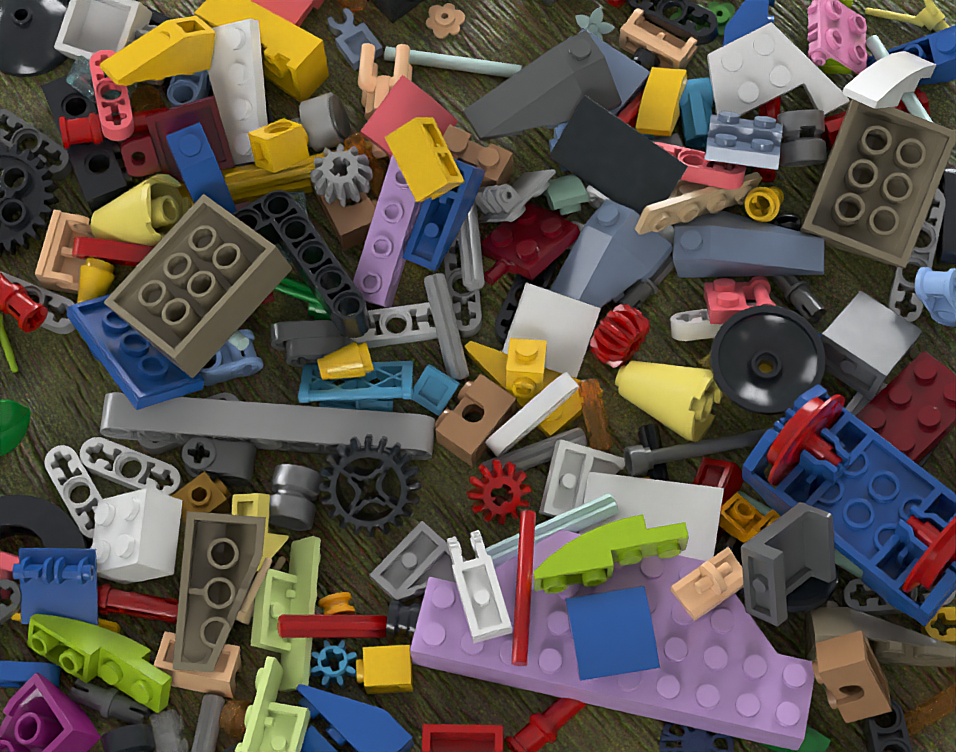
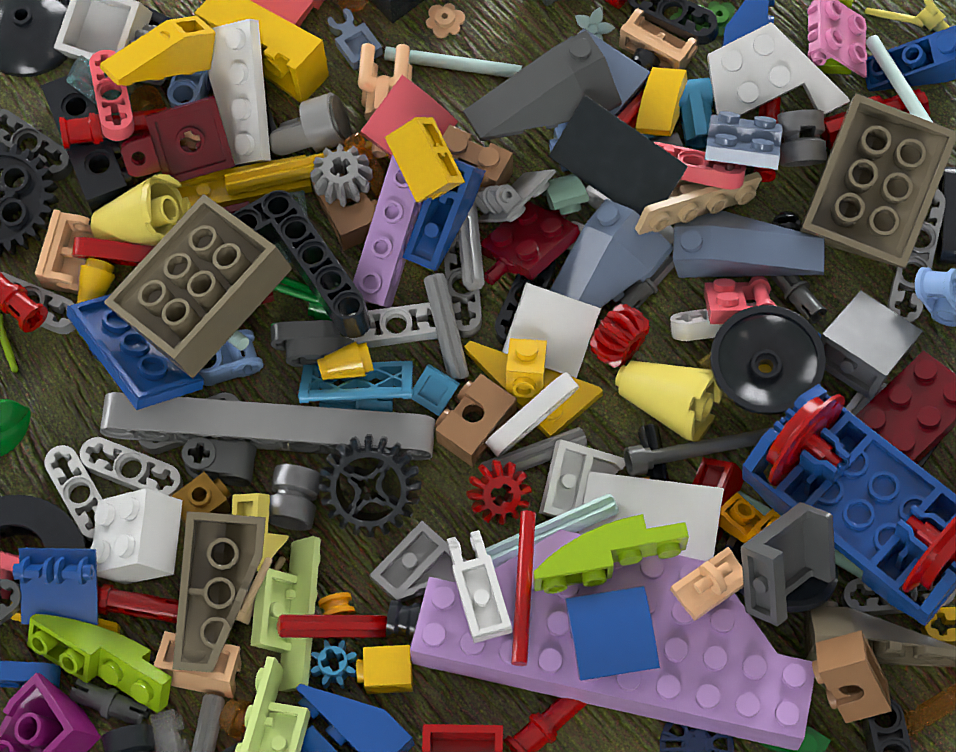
blue slope [166,122,237,214] -> none
yellow brick [248,118,310,173] -> none
clear orange axle [578,378,613,451] -> none
yellow cone [745,186,784,222] -> none
white slope [842,51,936,109] -> none

